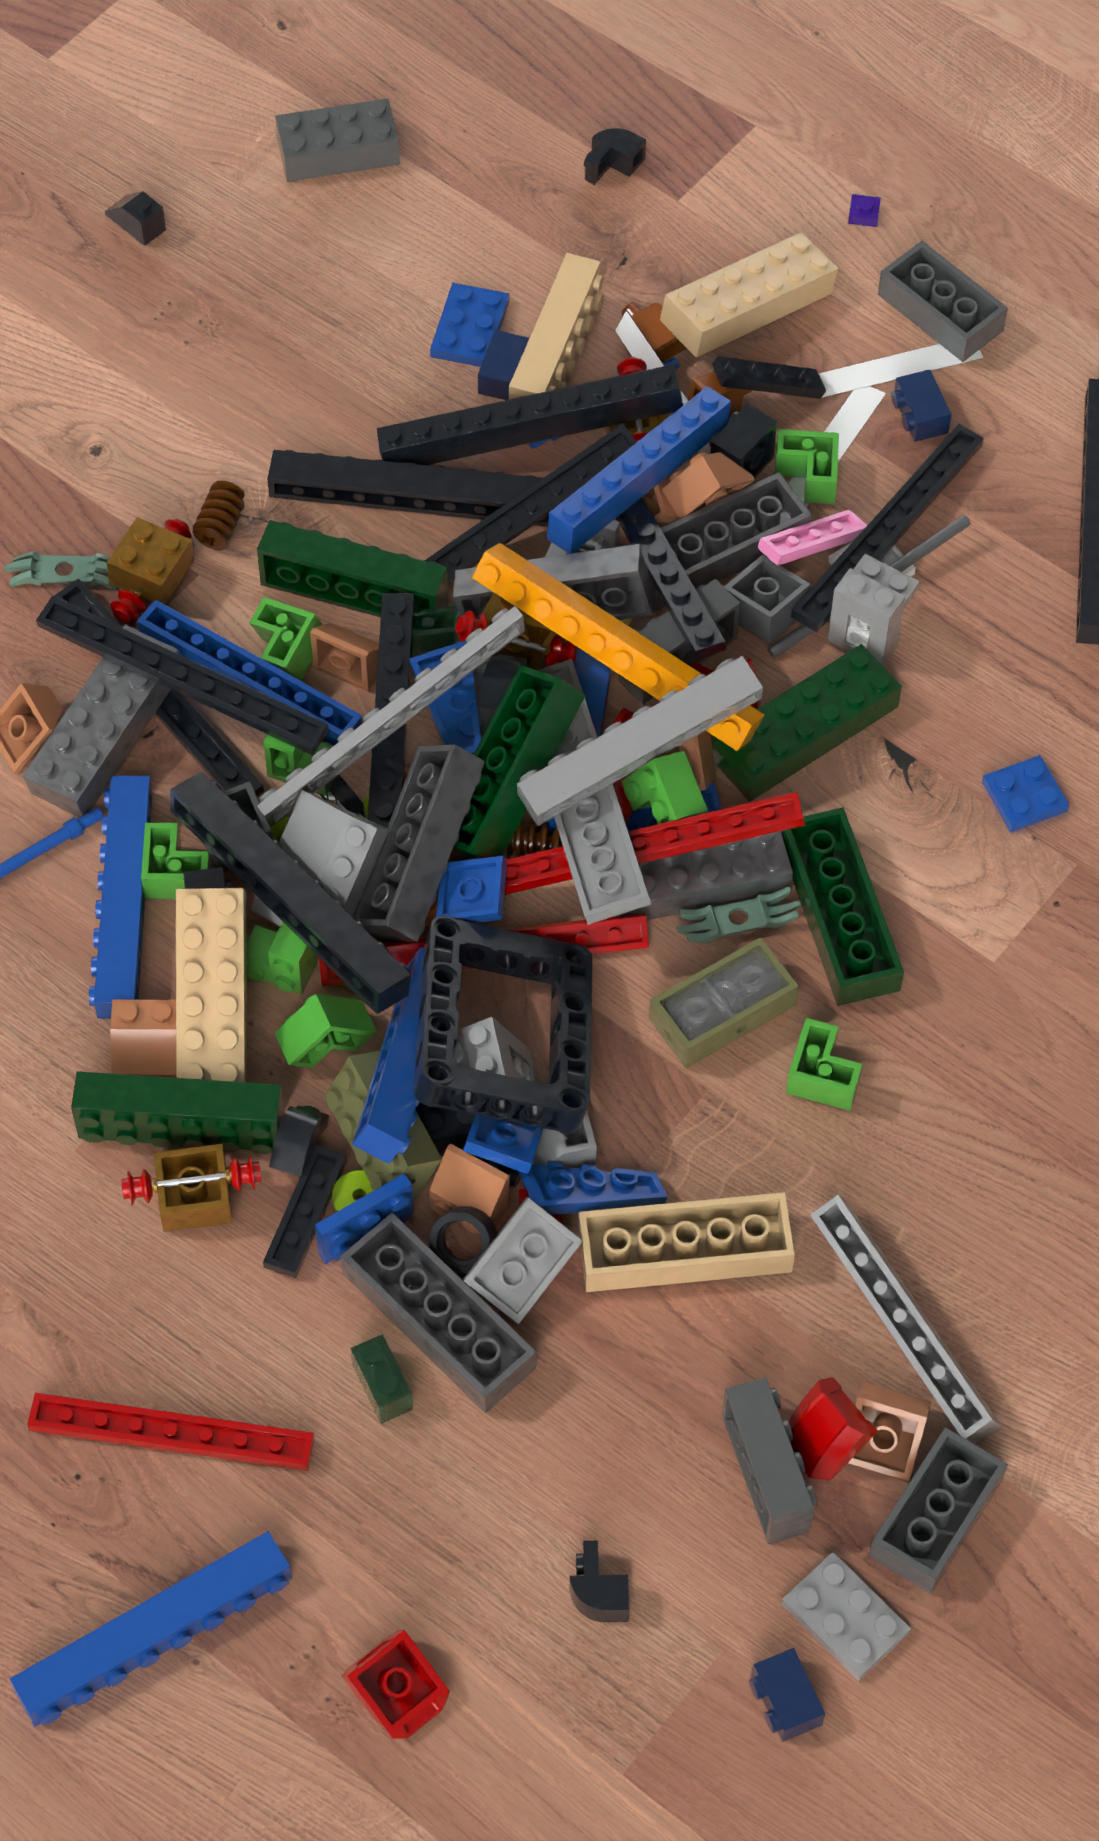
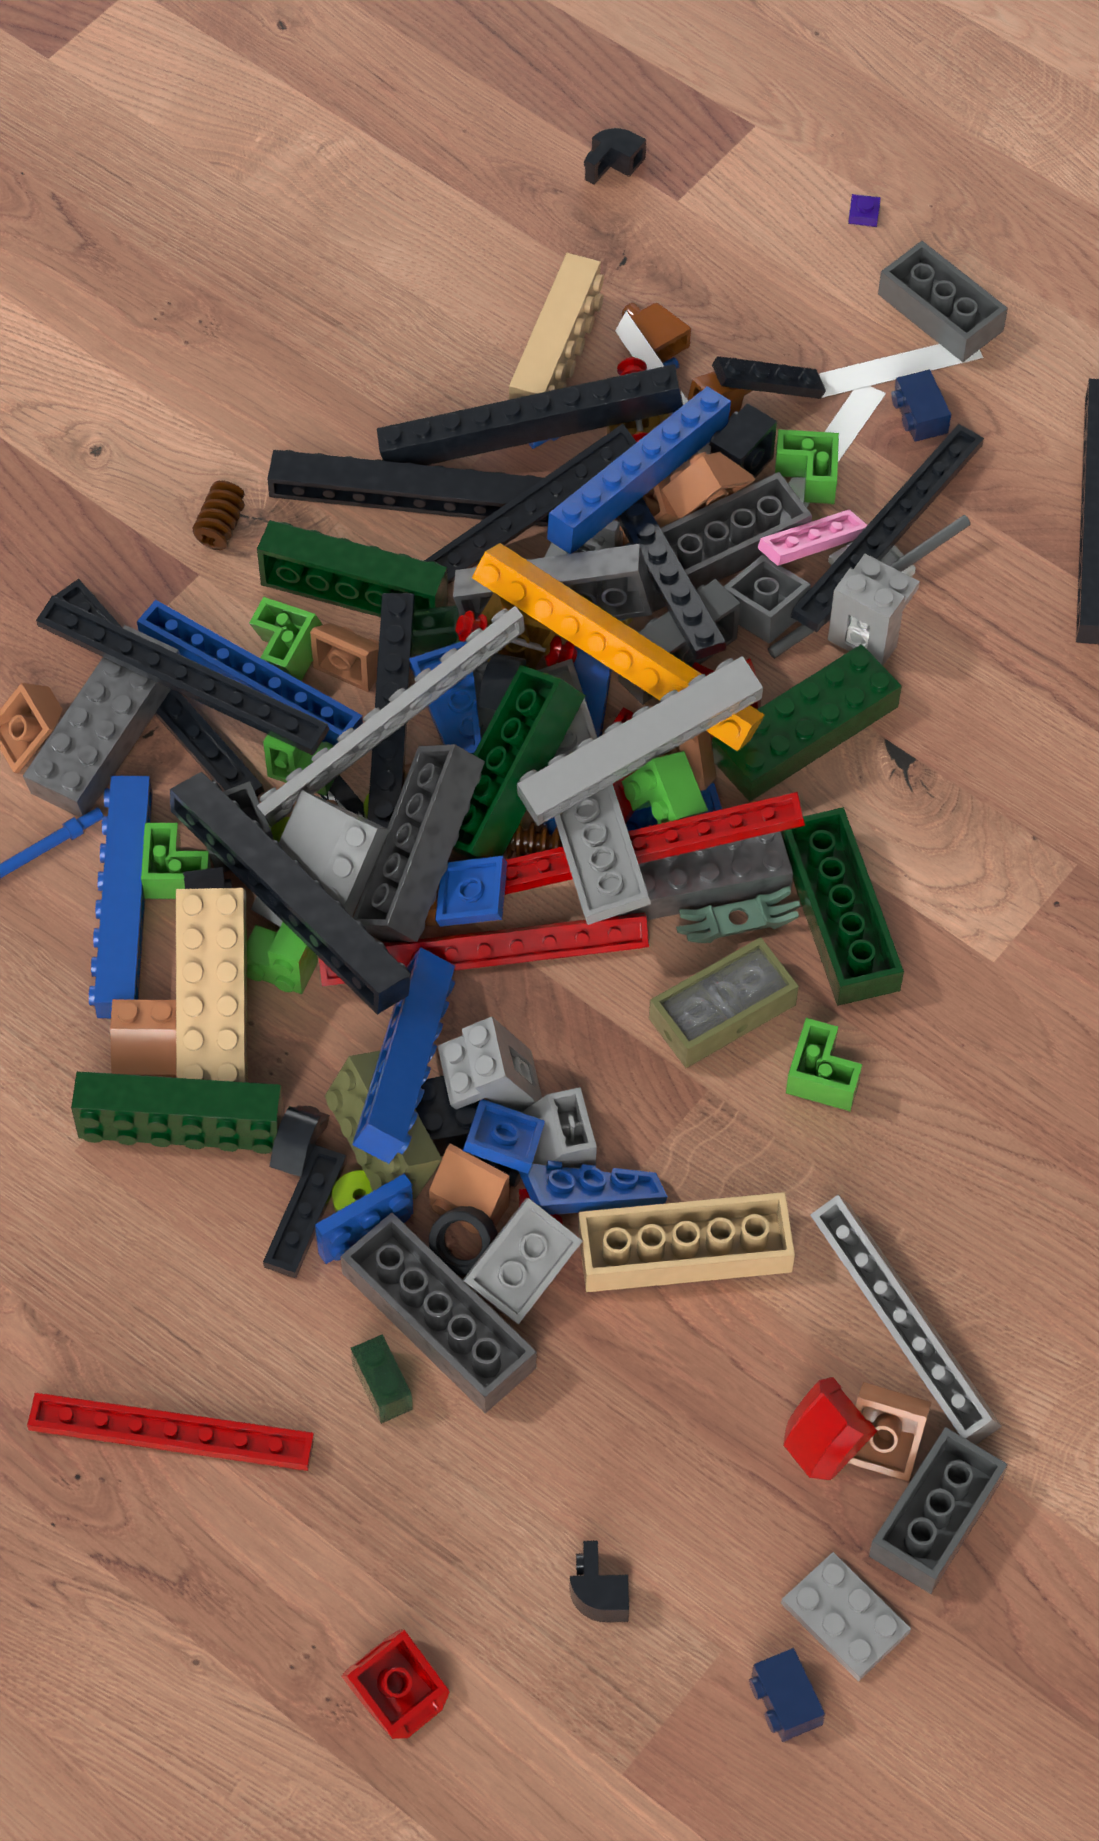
sand green piece [5,551,118,590] -> none
blue brick [10,1531,292,1727] -> none
black slope [105,191,166,246] -> none
pearl gold brick [107,517,194,623] -> none
pearl gold brick [121,1144,262,1232] -> none
bright green brick [274,994,377,1068] -> none
dark grey brick [275,98,400,182] -> none
black beam [414,916,592,1134] -> none
blue plate [430,282,510,367] -> none
dark blue brick [478,330,529,400] -> none
tan brick [660,232,839,358] -> none
dark grey brick [722,1377,817,1545] -> none
blue plate [982,755,1069,833] -> none

